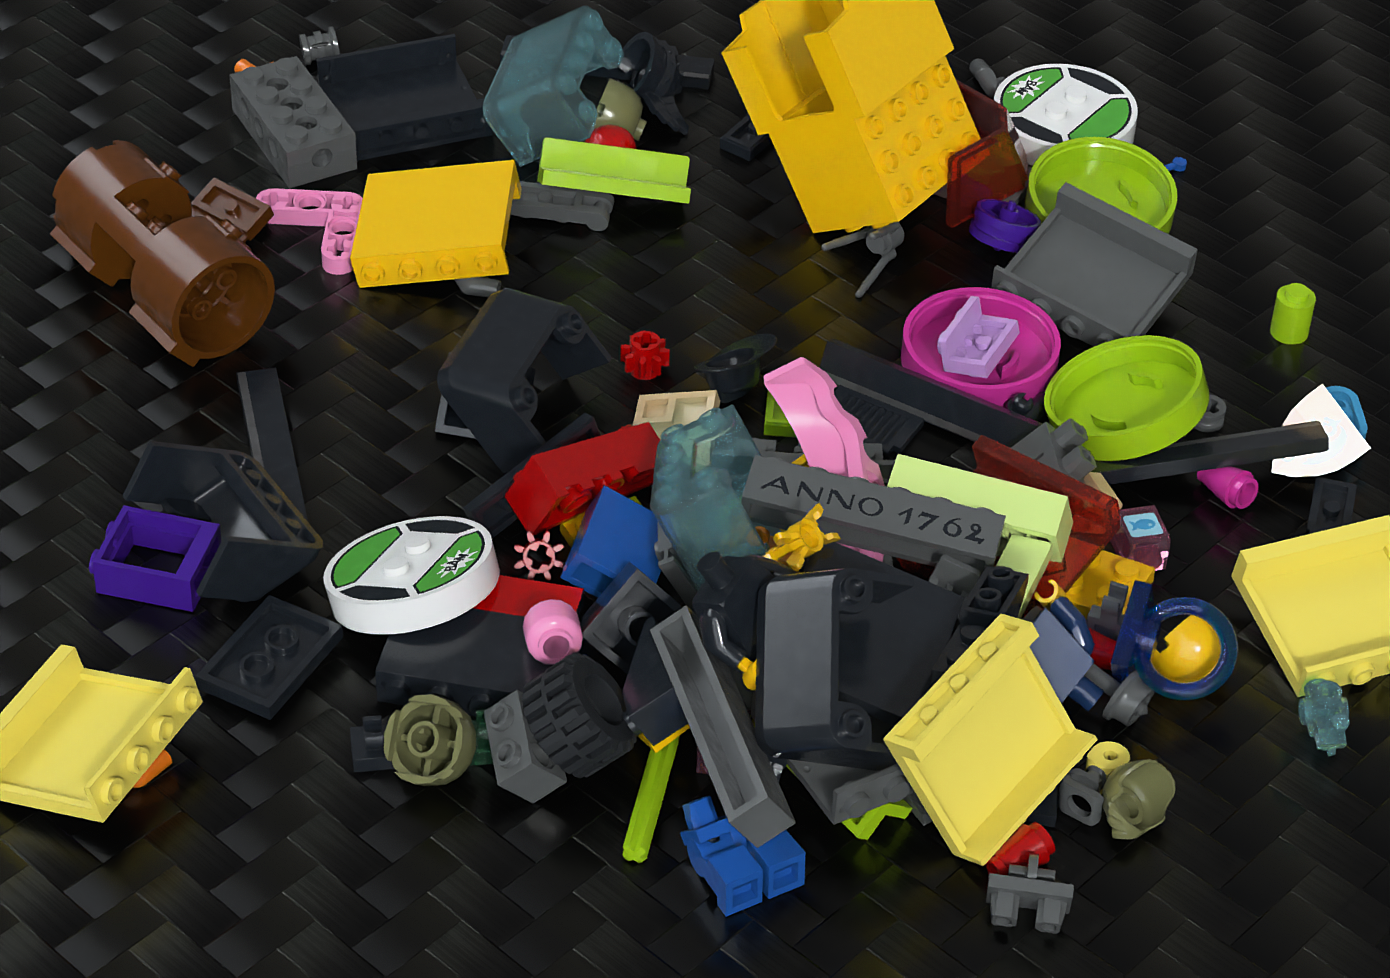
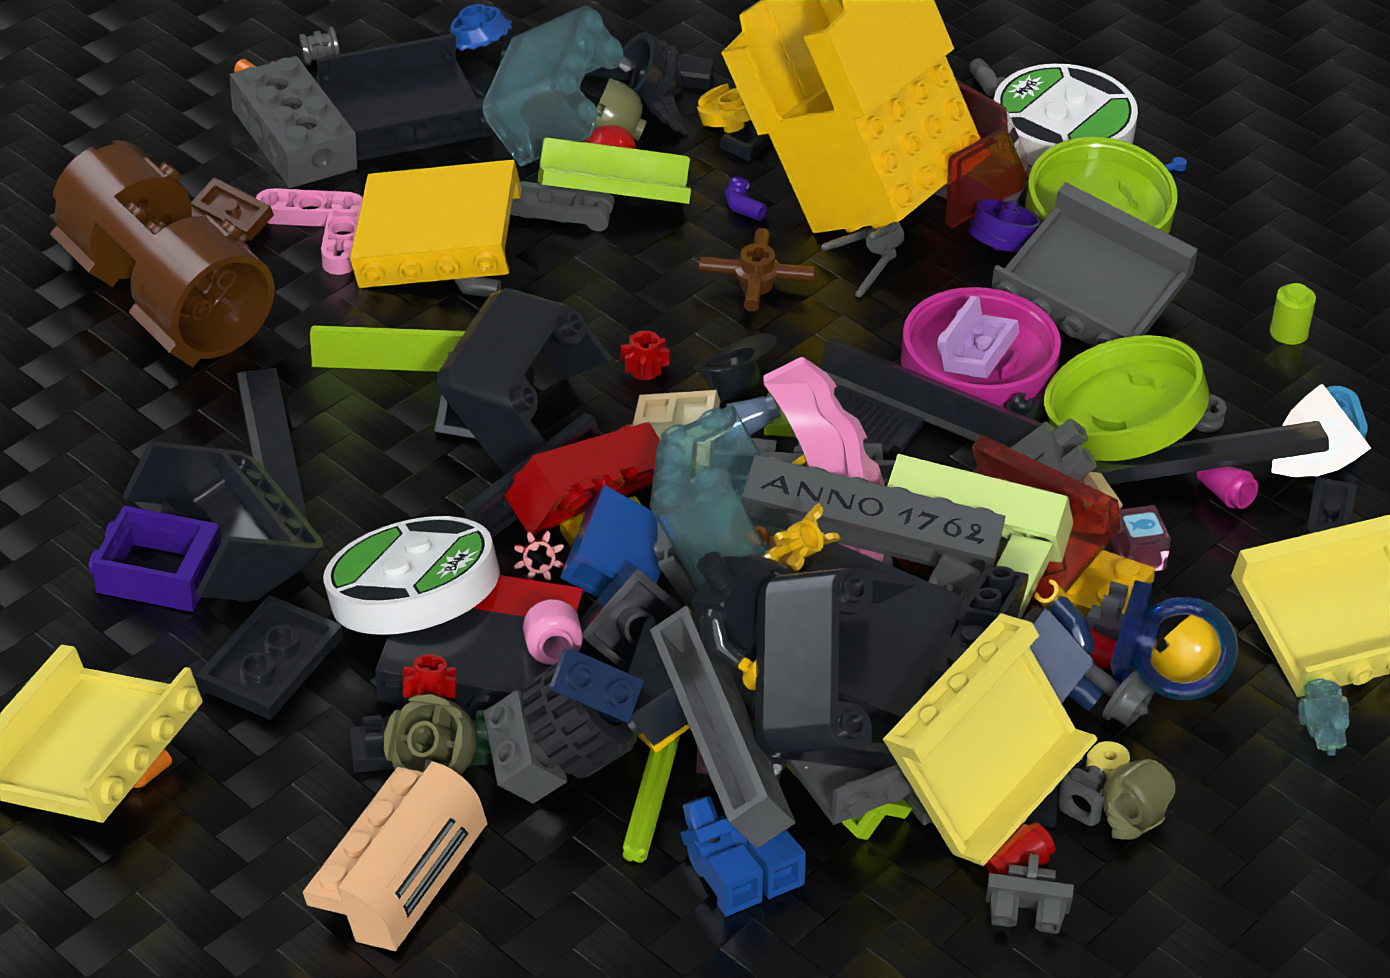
none -> light nougat brick [303,761,487,951]
none -> lime panel [310,326,466,372]
none -> red gear [403,654,456,699]
none -> blue piece [450,4,512,51]
none -> dark blue bracket [549,648,644,723]
none -> yellow plate [697,83,751,133]
none -> reddish brown bar [699,228,815,311]
none -> sand blue cone [718,395,781,441]
none -> dark purple arm [725,176,767,221]

